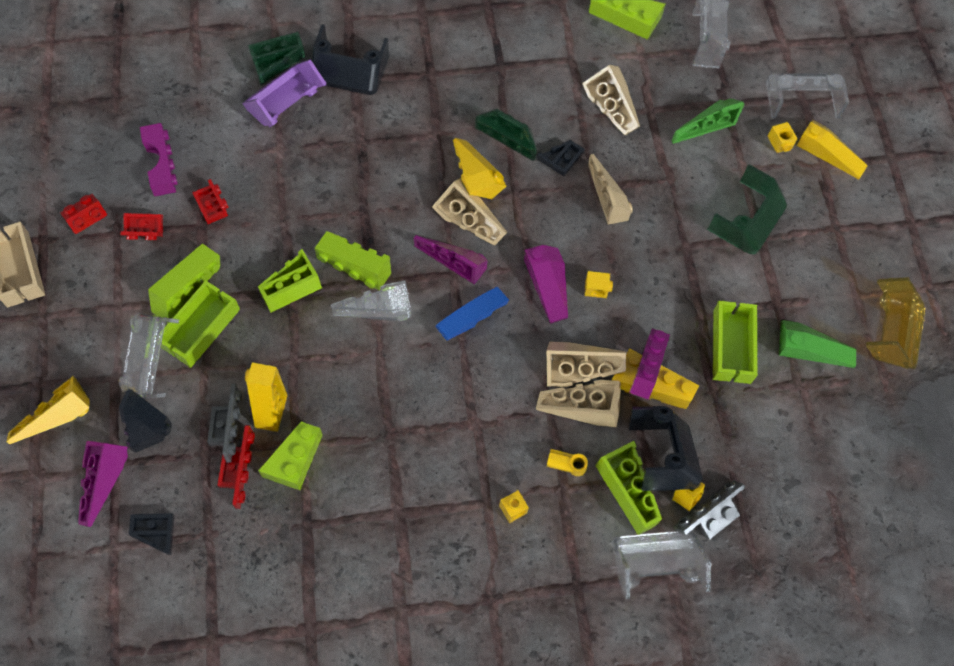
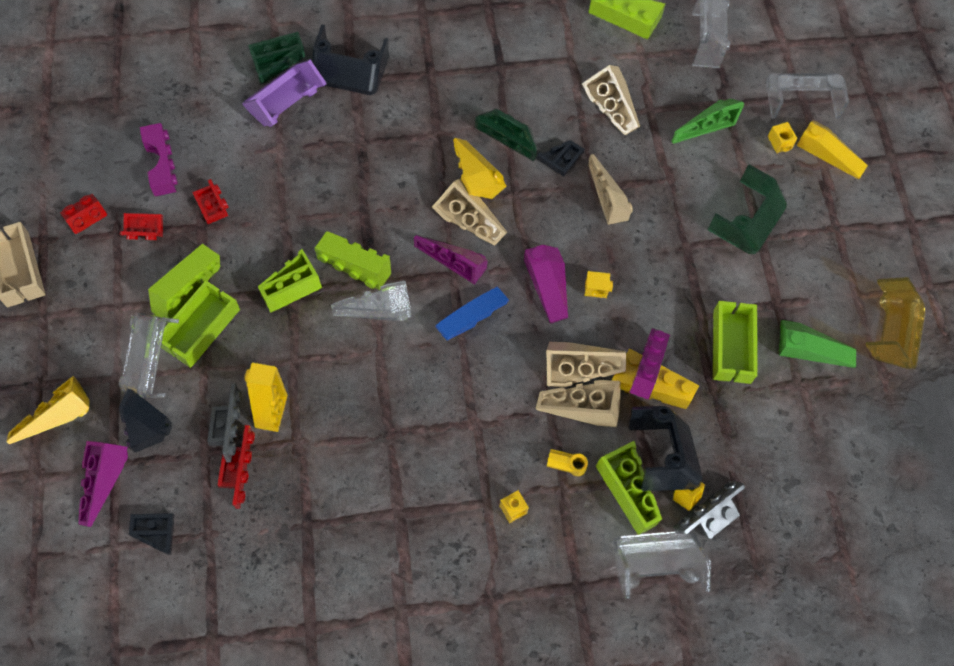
lime wedge [259,422,323,490] -> none

